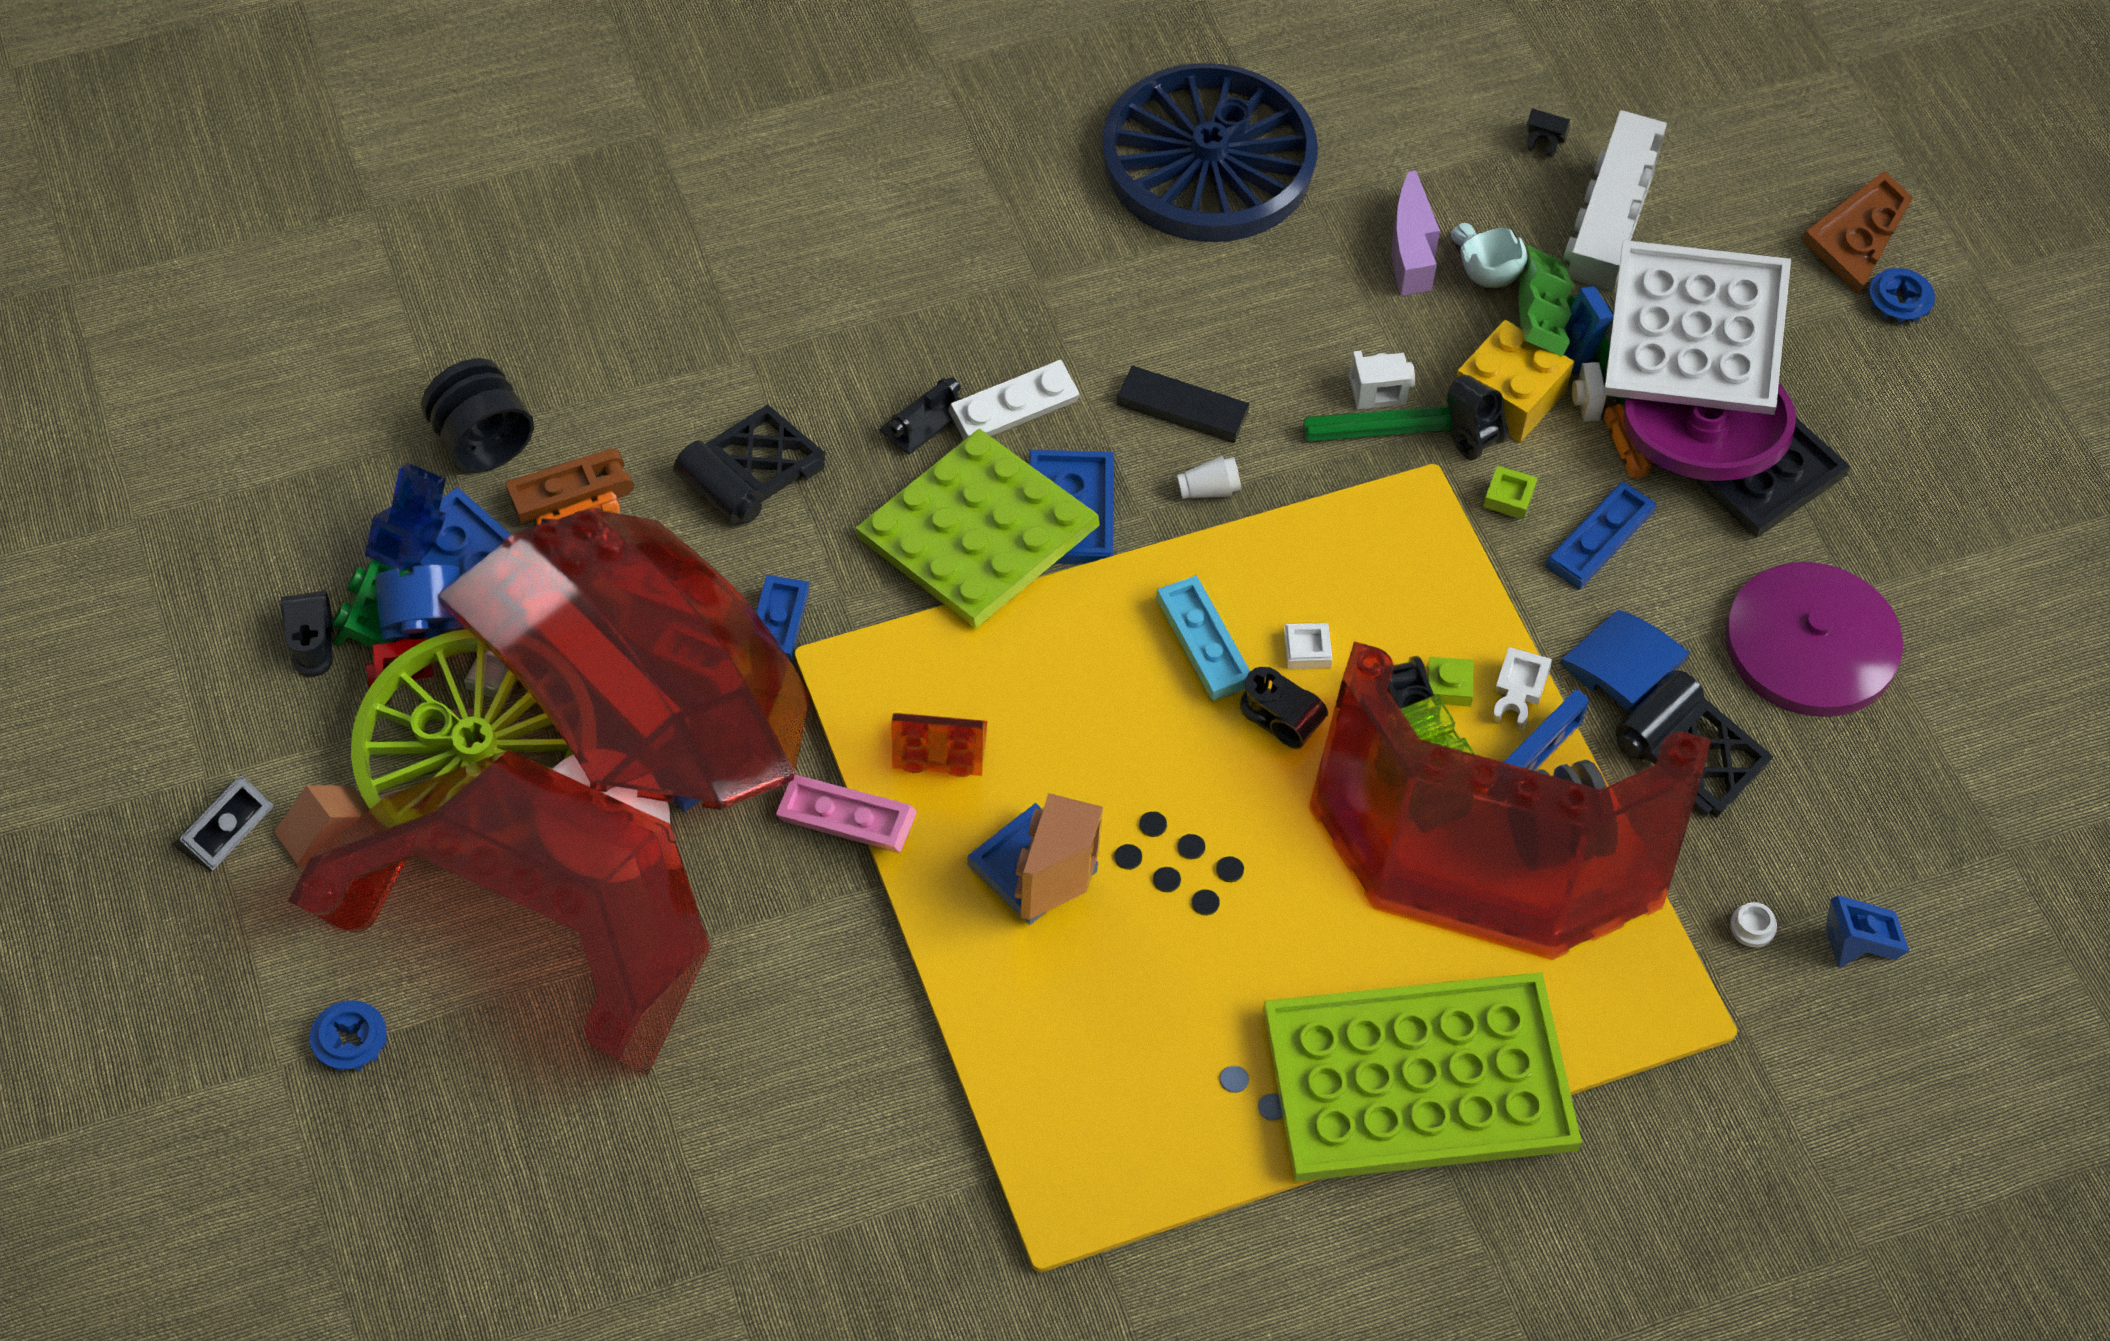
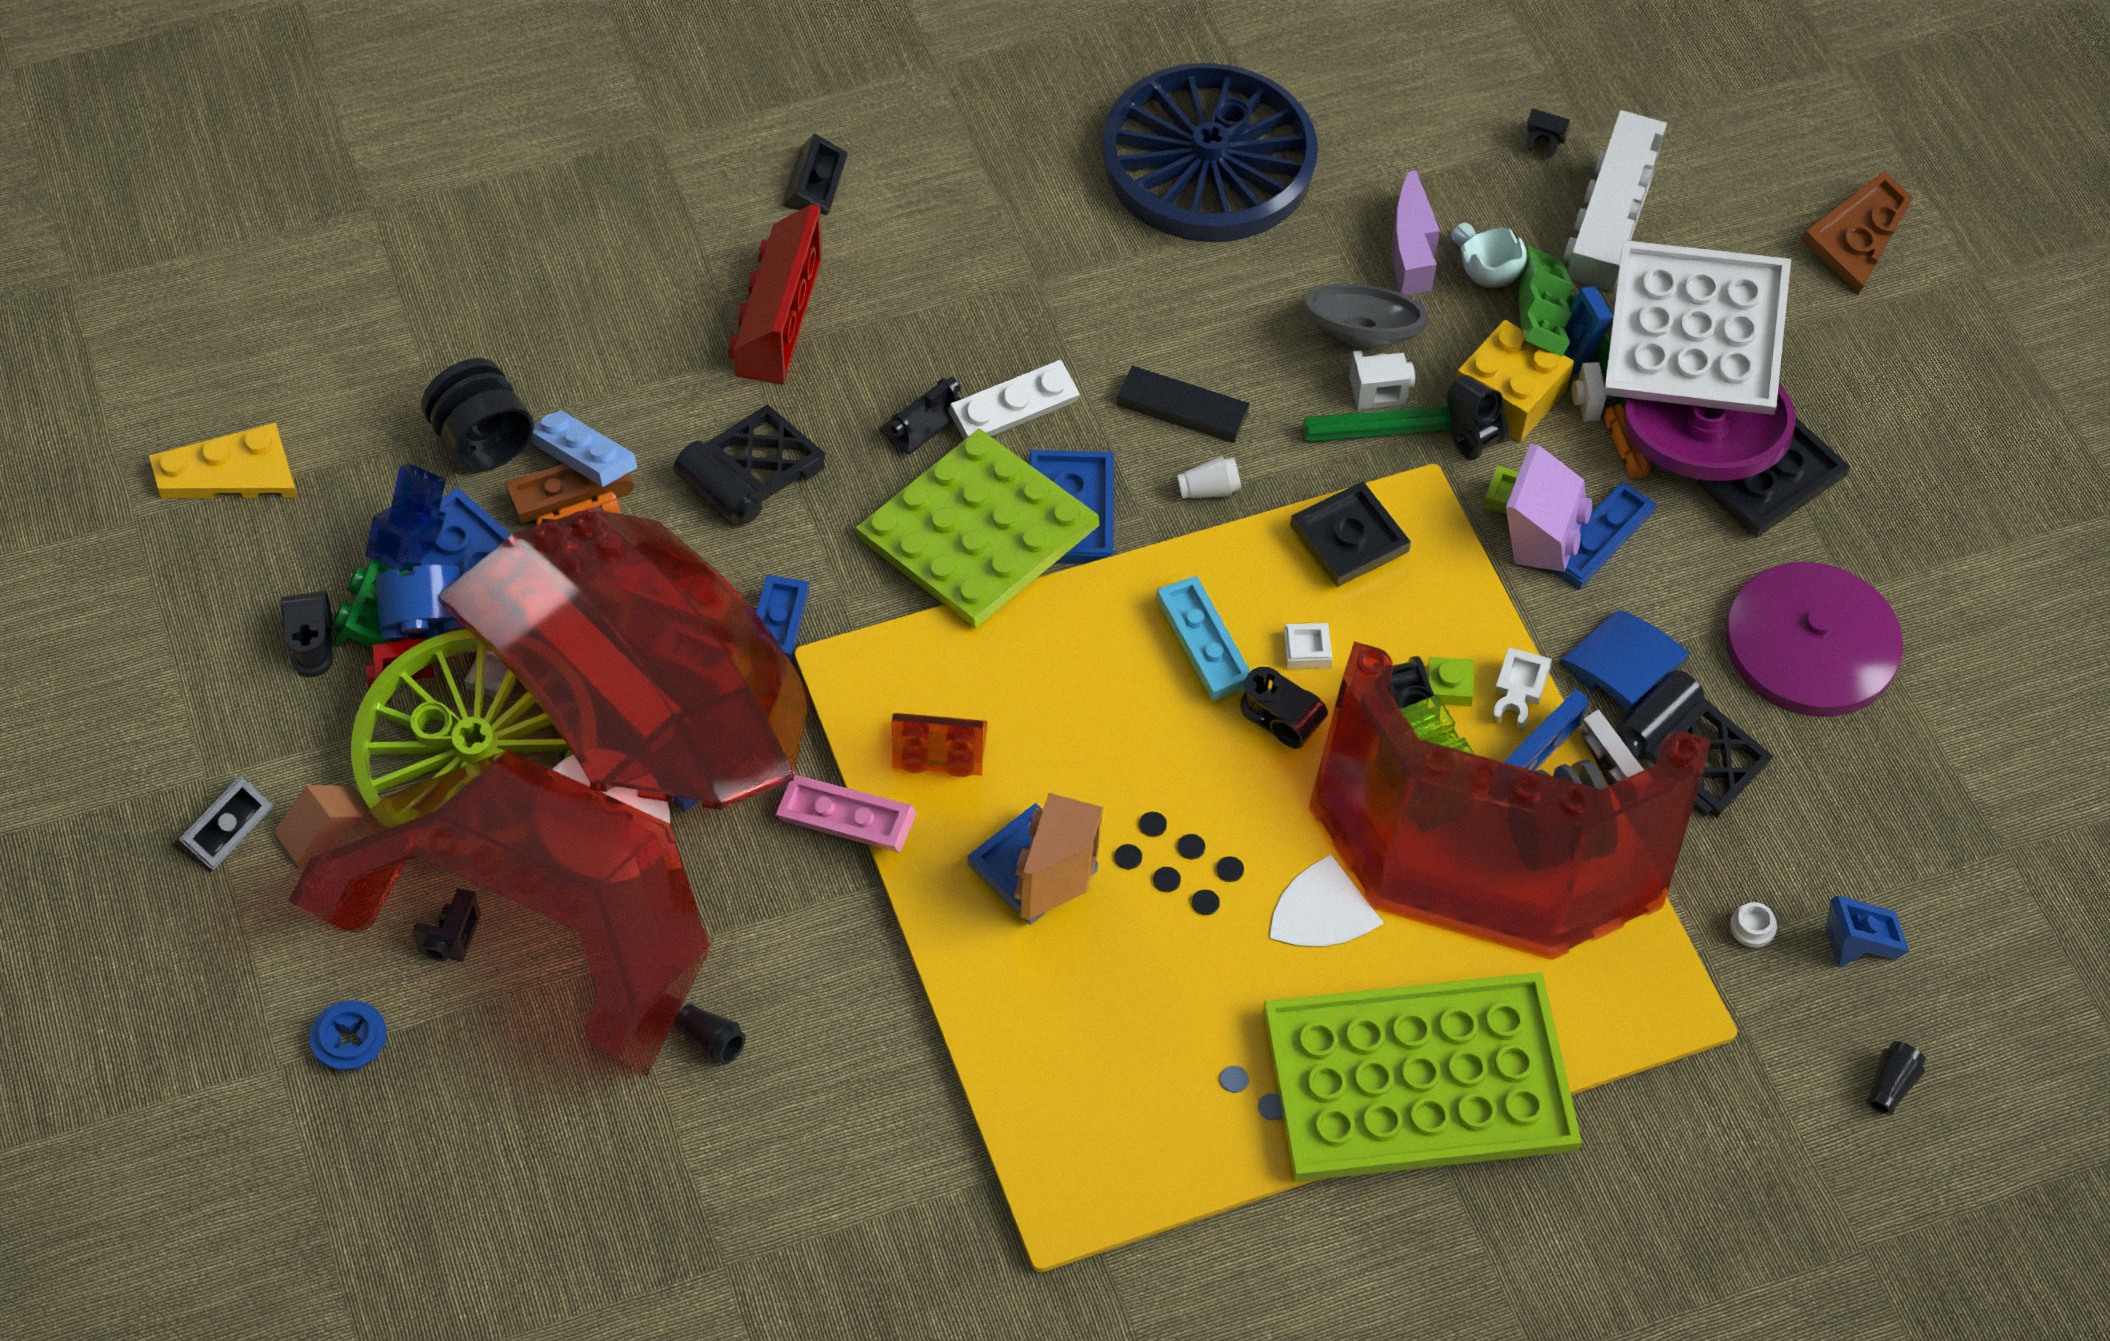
blue gear [1868,268,1935,325] -> none
none -> yellow wing [149,423,298,499]
none -> black bracket [412,888,481,962]
none -> light blue plate [530,410,638,487]
none -> black cone [675,1003,746,1065]
none -> red slope [728,204,822,385]
none -> black slope [782,133,848,215]
none -> white sticker [1270,855,1384,946]
none -> black plate [1290,481,1411,587]
none -> dark grey dish [1304,283,1428,350]
none -> lavender slope [1506,444,1592,572]
none -> white plate [1584,709,1654,802]
none -> black cone [1867,1041,1926,1115]

